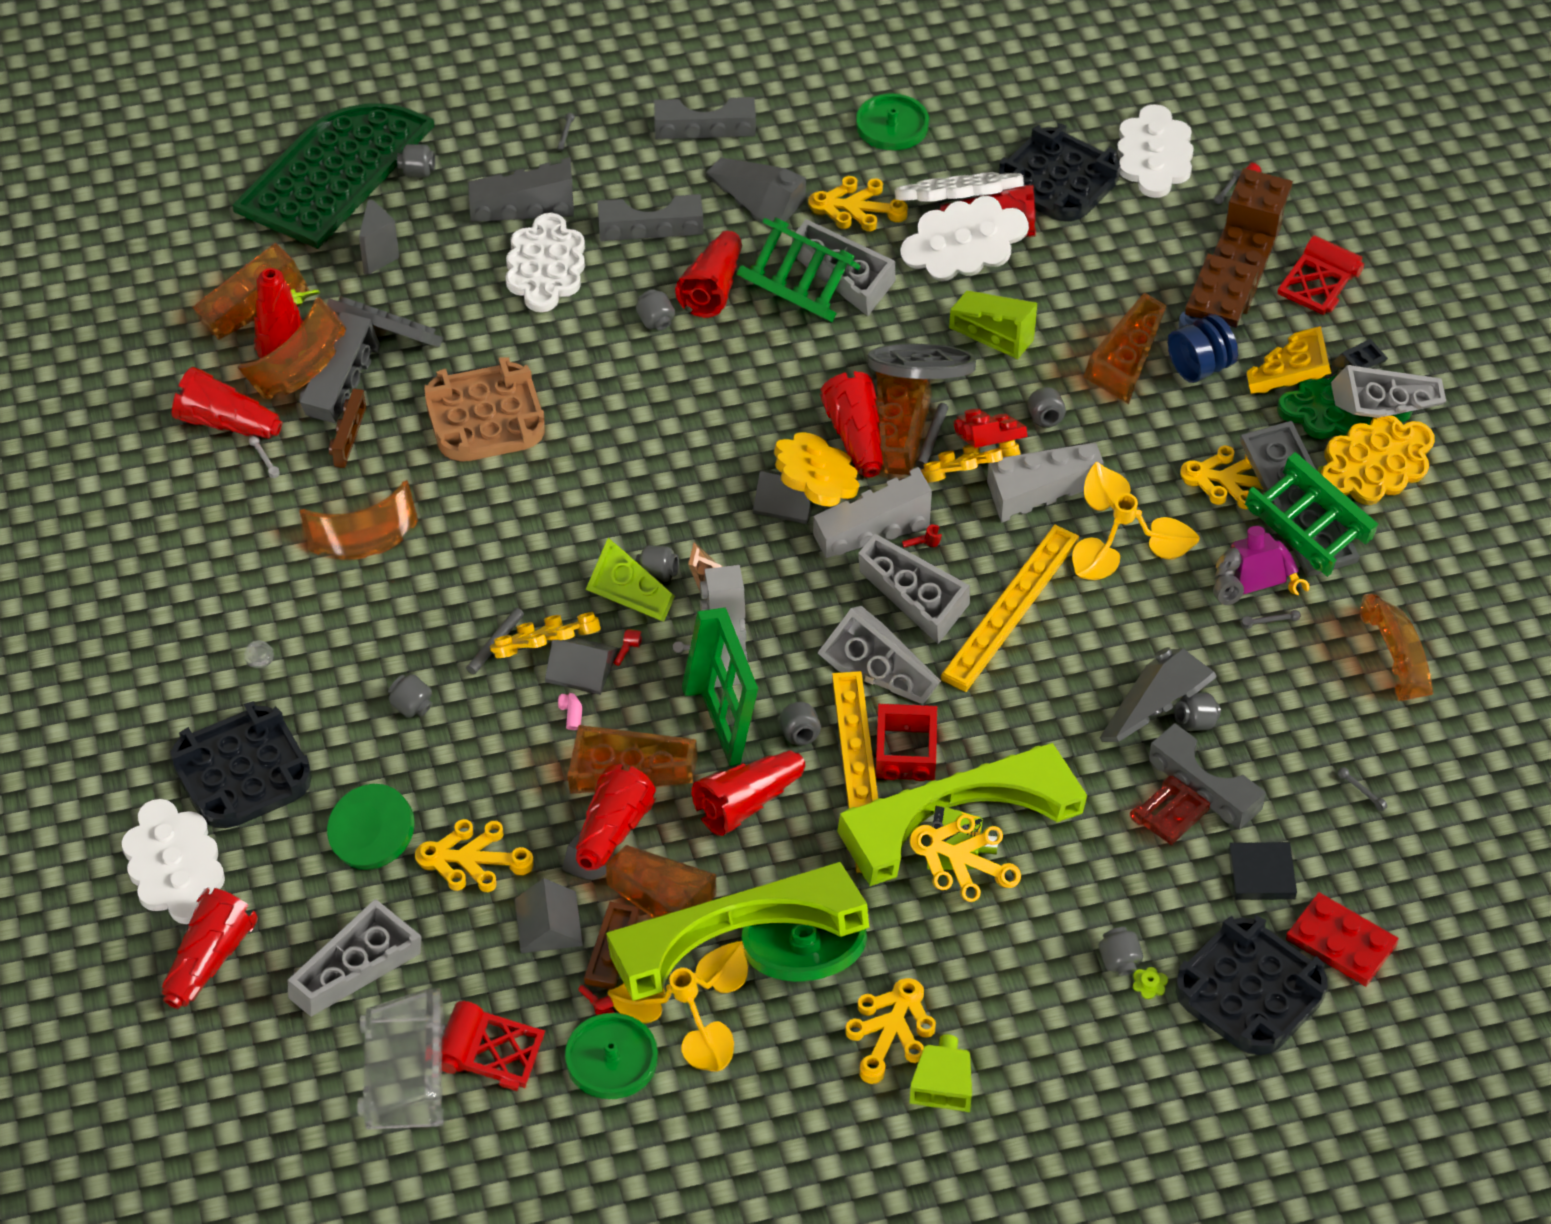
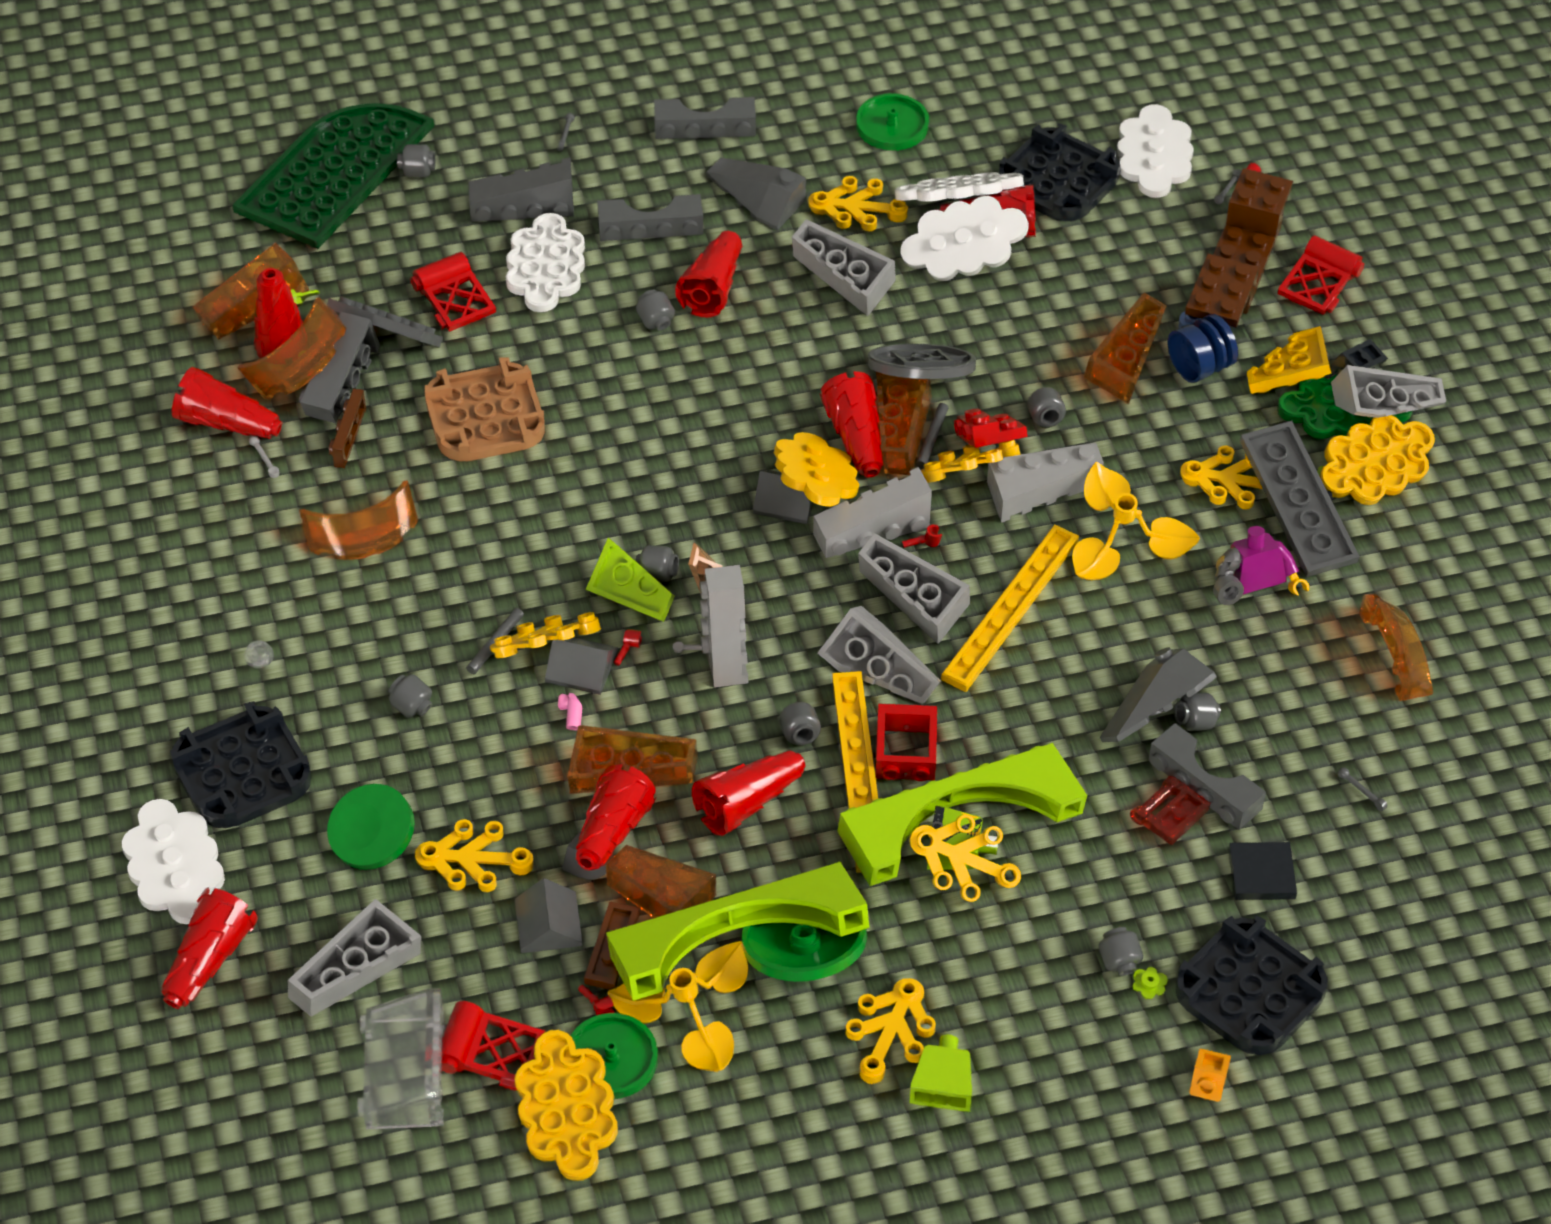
dark grey slope [359,200,399,274] -> none
green window [682,607,758,766] -> none
green fence [736,217,861,322] -> none
lime wedge [949,290,1037,360] -> none
dark grey hinge [1242,610,1301,629] -> none
green fence [1245,452,1378,577] -> none
red plate [1286,892,1399,987] -> none
none -> red piece [410,251,496,332]
none -> yellow plate [515,1030,618,1181]
none -> light orange bracket [1189,1048,1231,1102]

